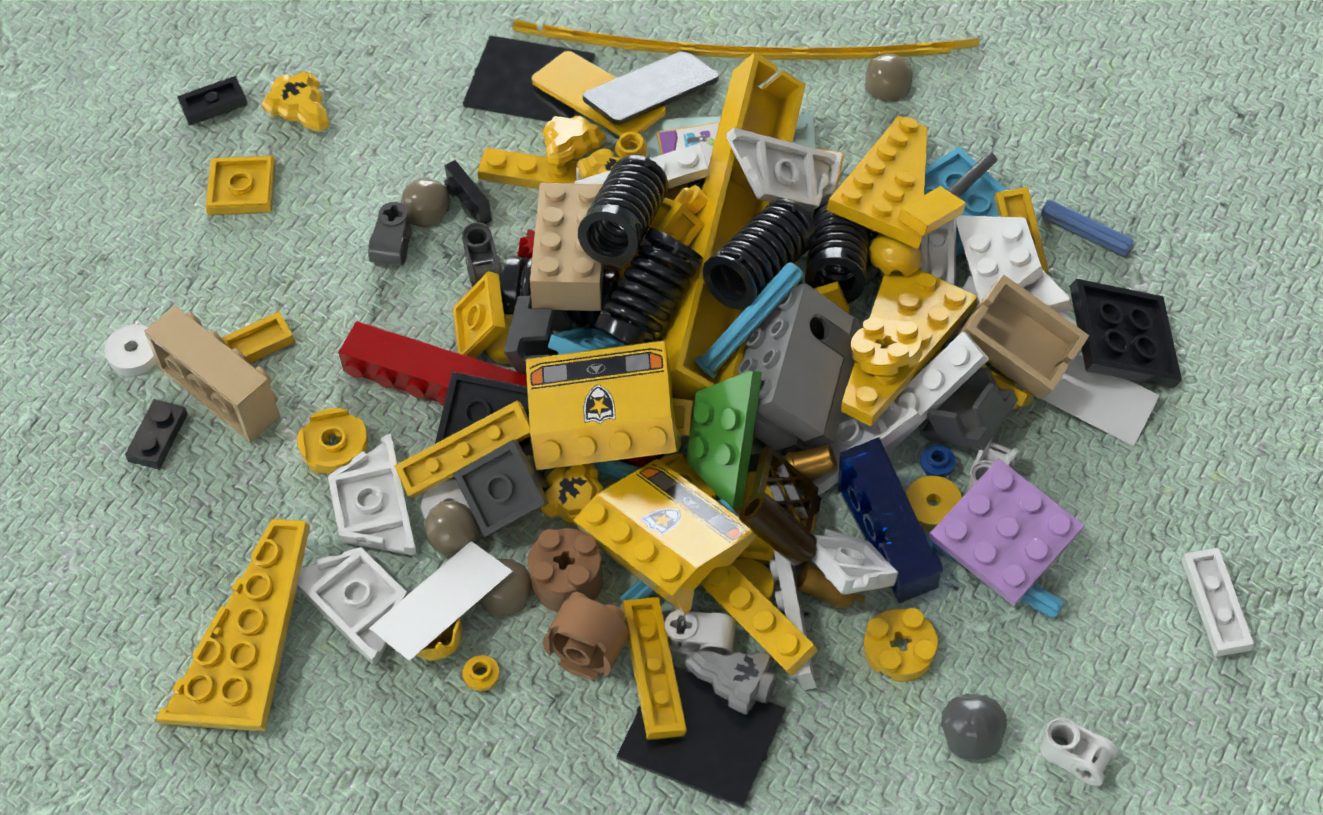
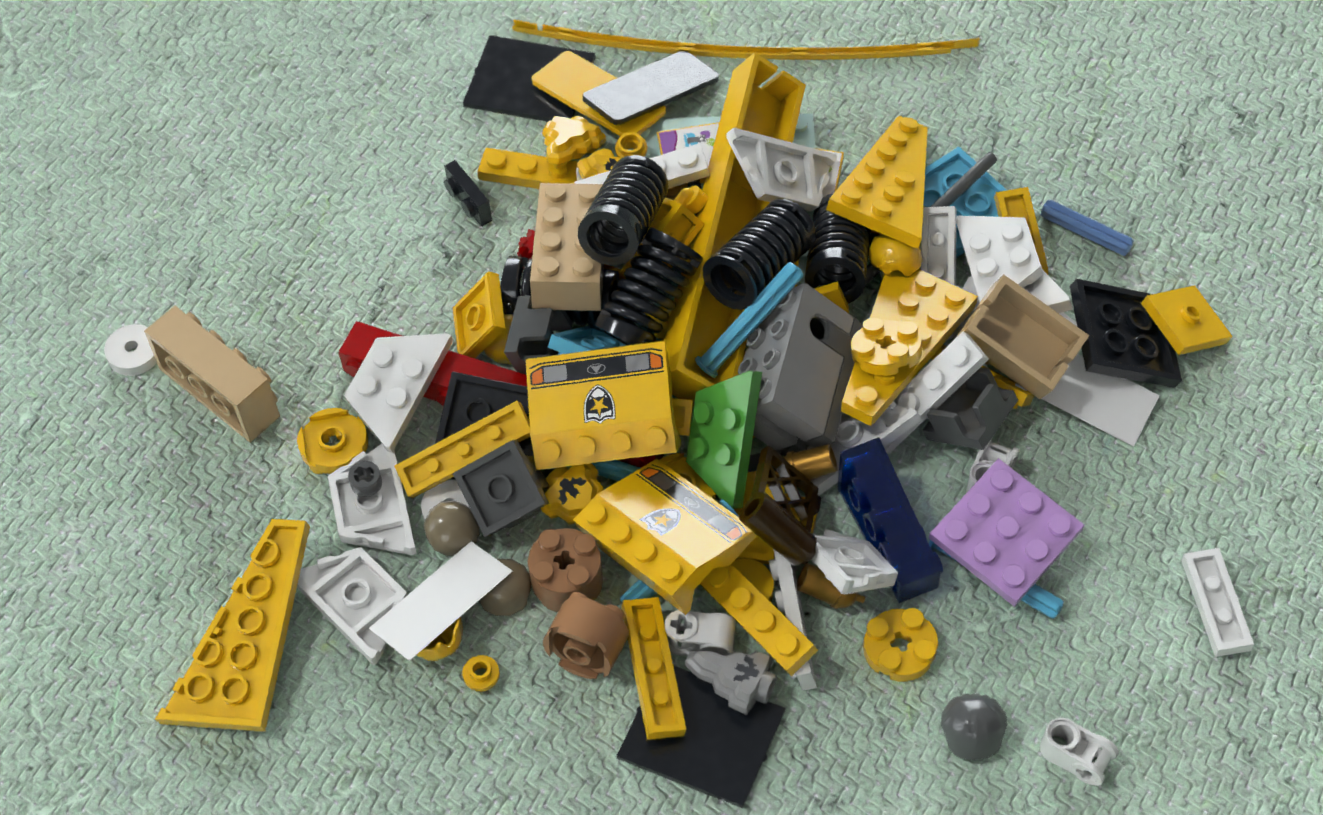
black plate [125,399,188,470] -> none
black plate [177,76,248,126] -> none
yellow tile [206,156,276,215] -> none
yellow tile [221,312,295,363] -> none
yellow rock [261,71,330,132] -> none
dark grey piece [368,202,412,266] -> none
dark tan hair [401,178,450,227] -> none
dark grey piece [462,222,503,287] -> none
dark tan hair [865,54,913,101] -> none
yellow tile [897,186,966,236] -> none
yellow piece [904,476,962,532] -> none
blue plate [920,445,956,477] -> none
none -> white wing [344,333,453,453]
none -> dark grey bush [348,461,382,497]
none -> yellow plate [1141,285,1233,355]

